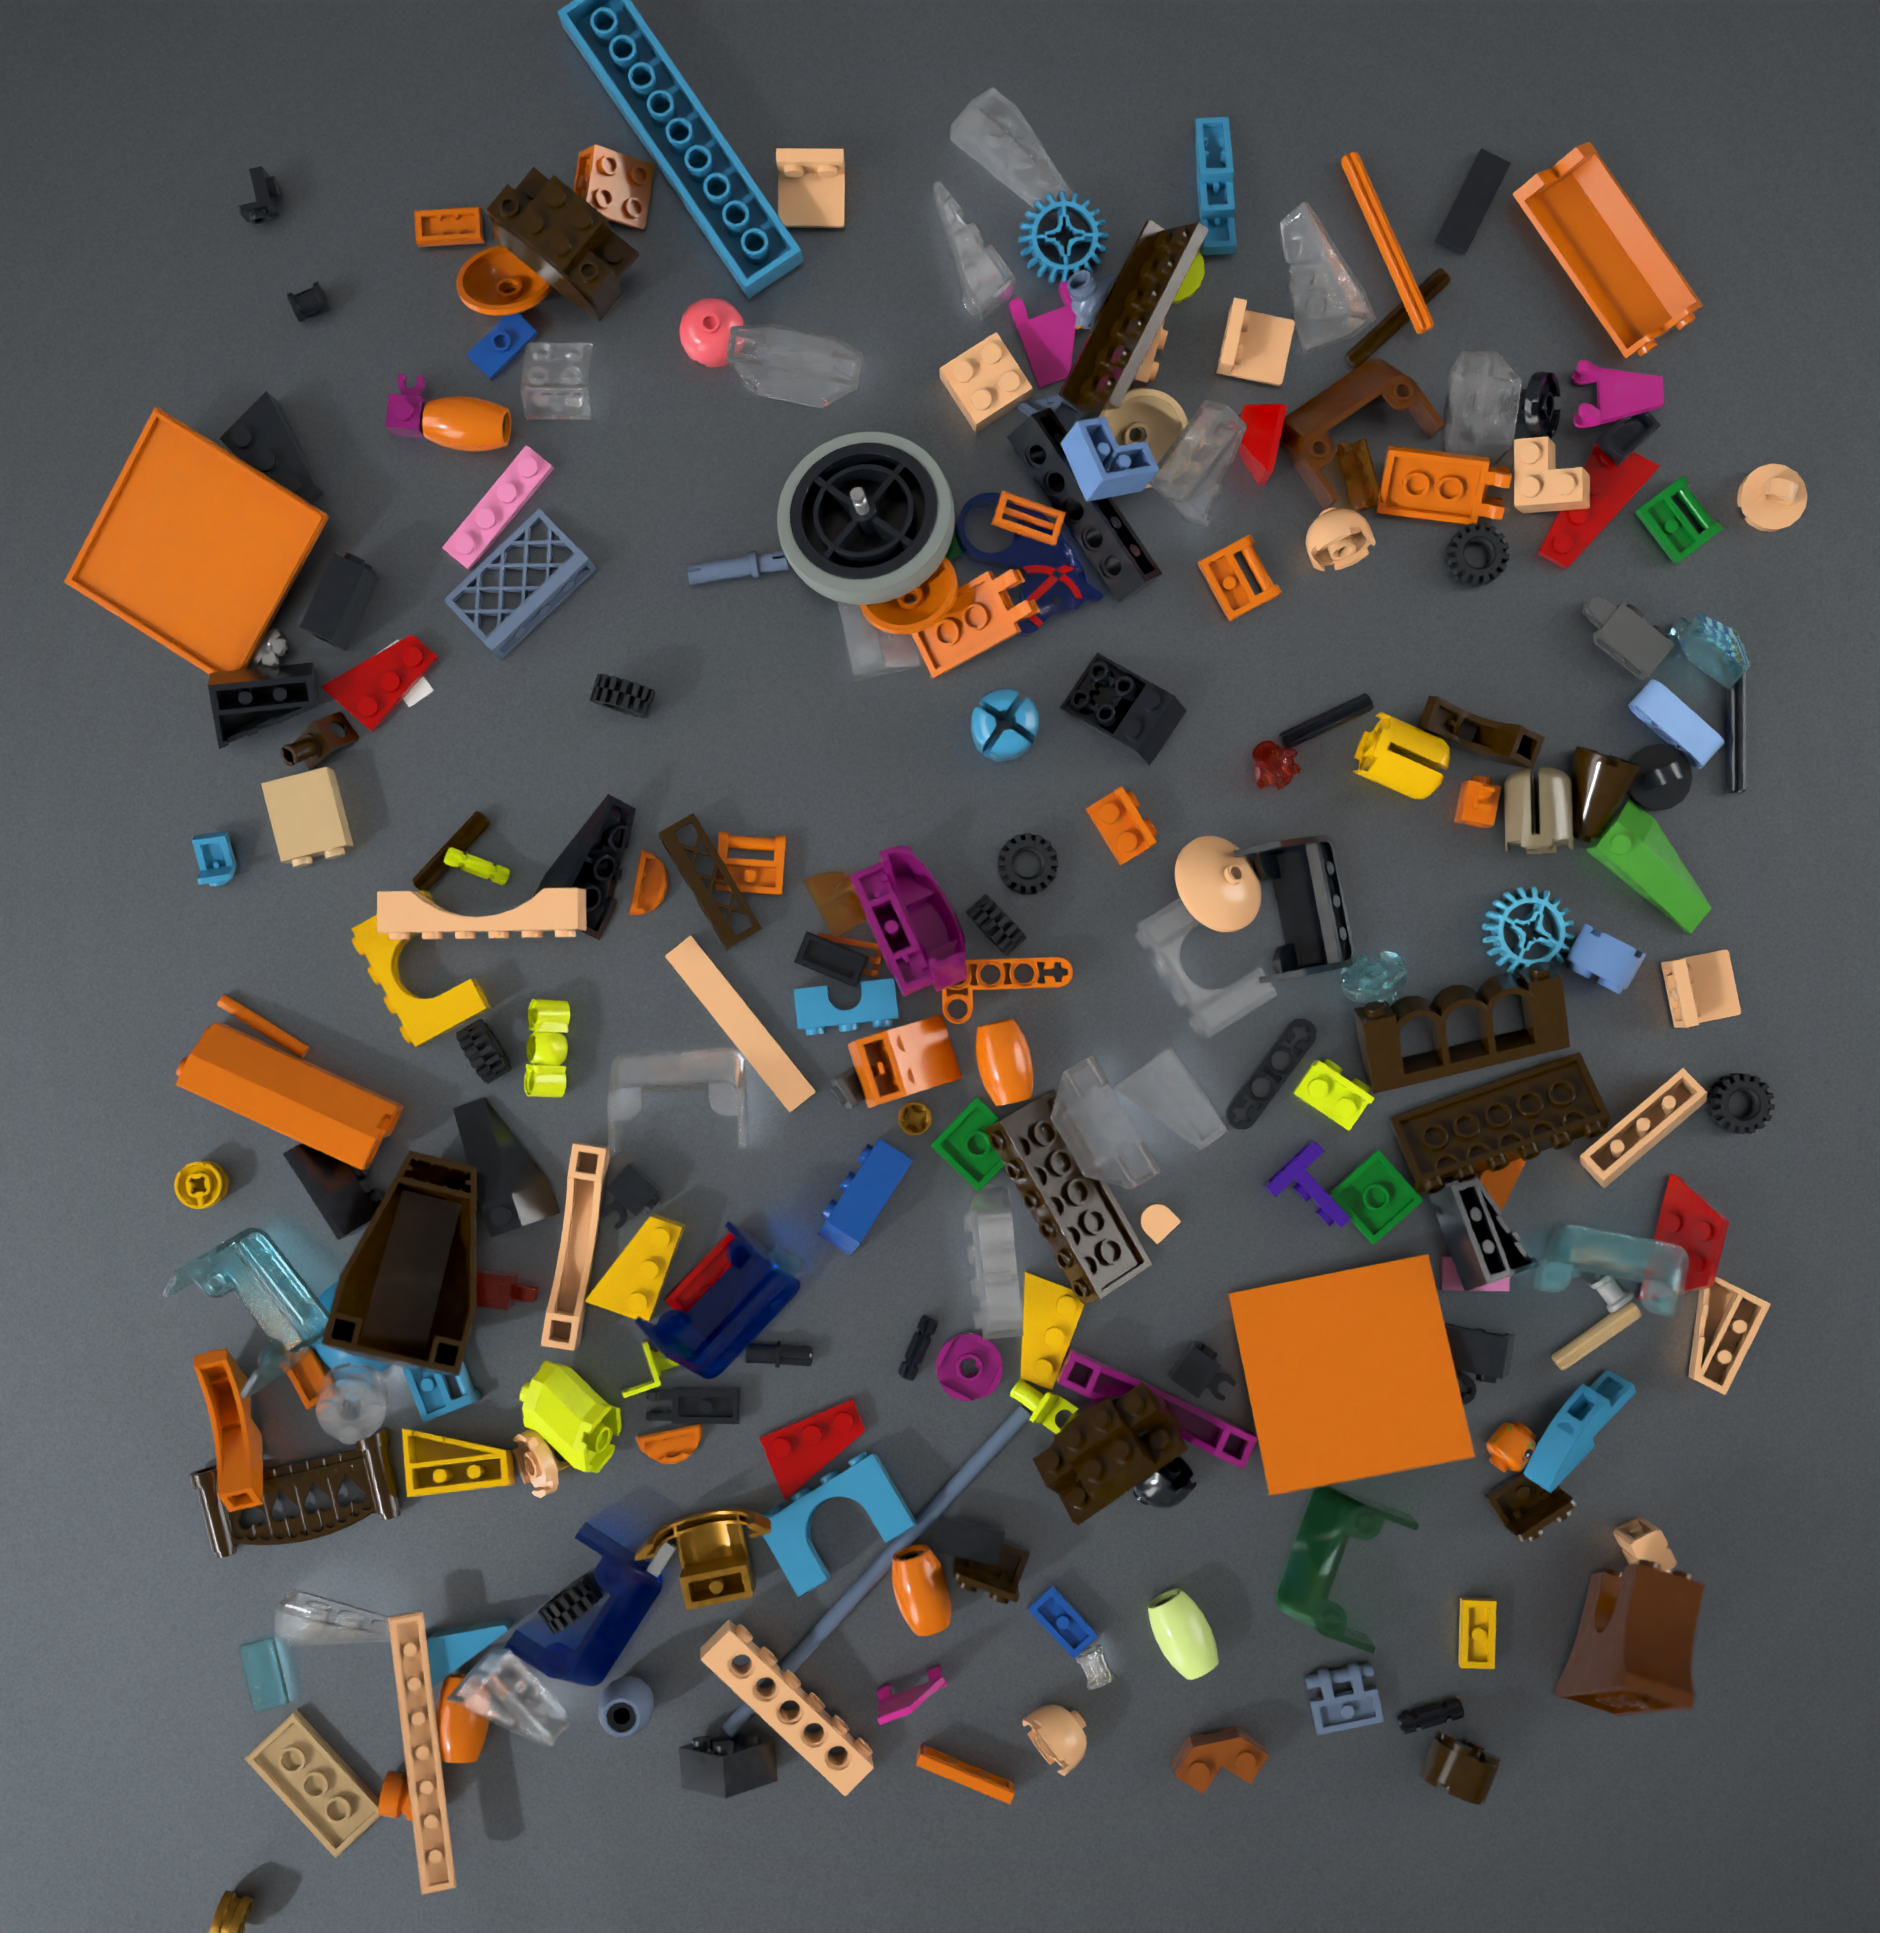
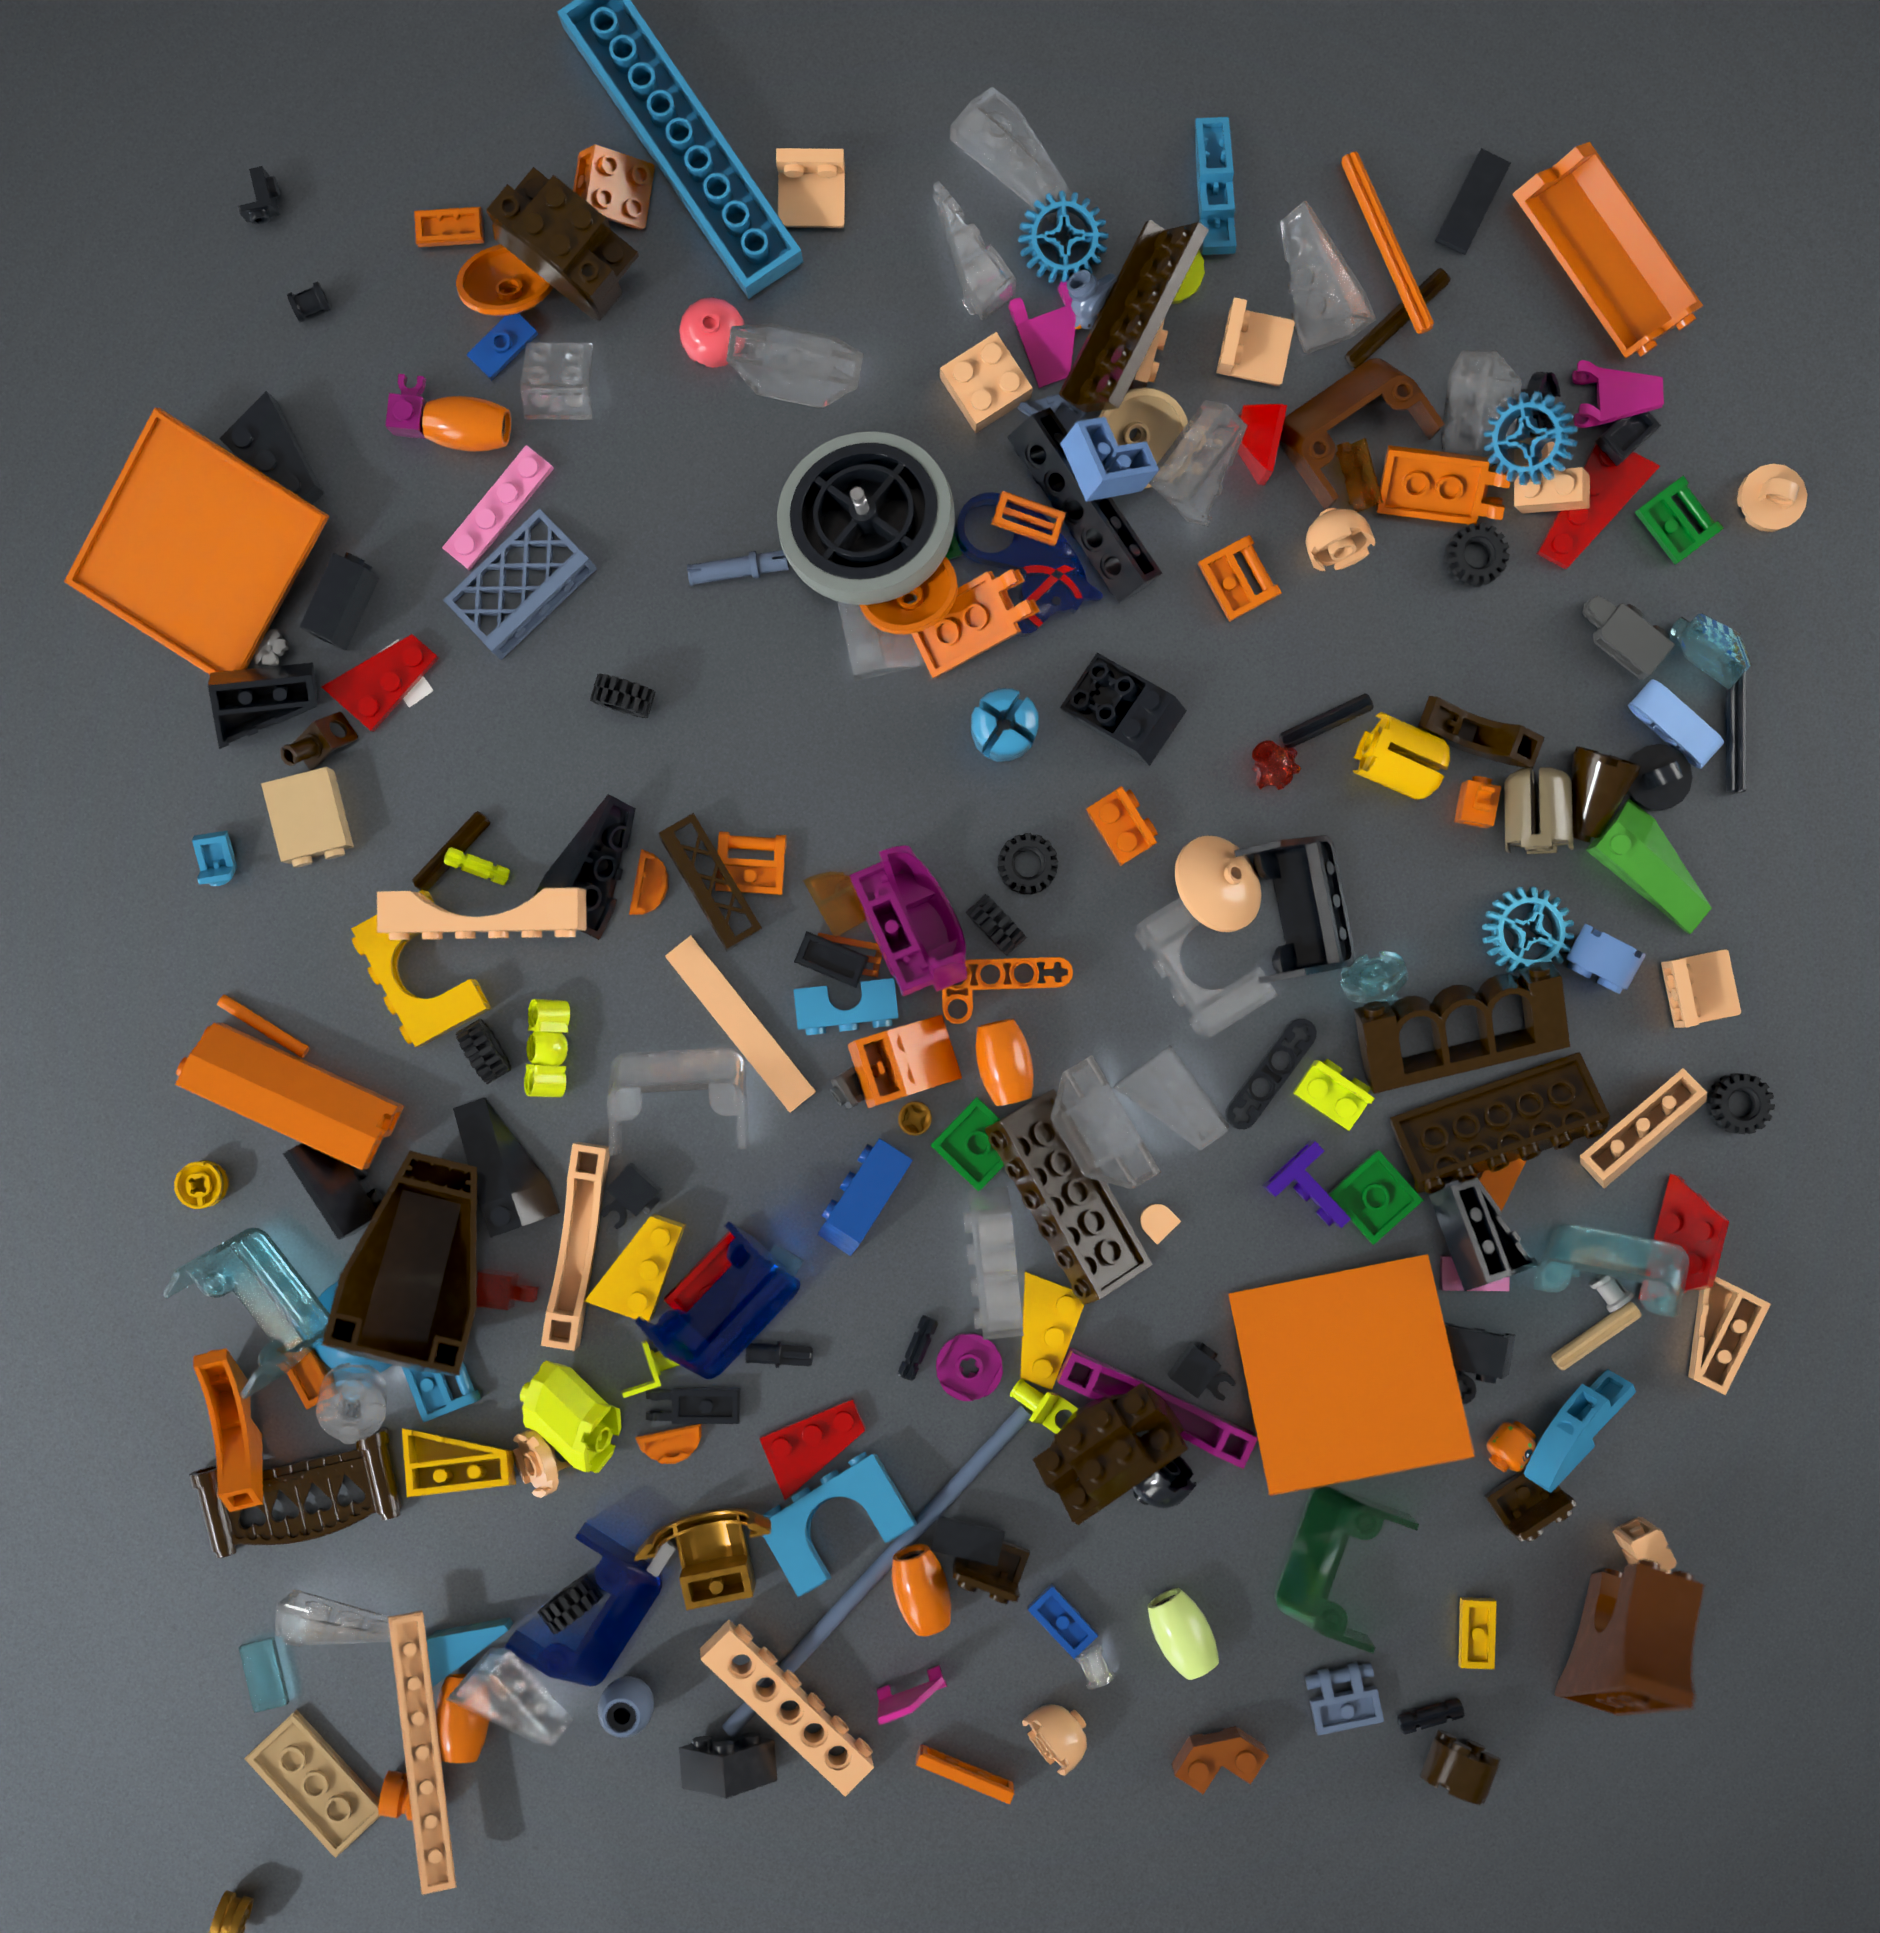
none -> dark azure gear [1484,391,1578,485]

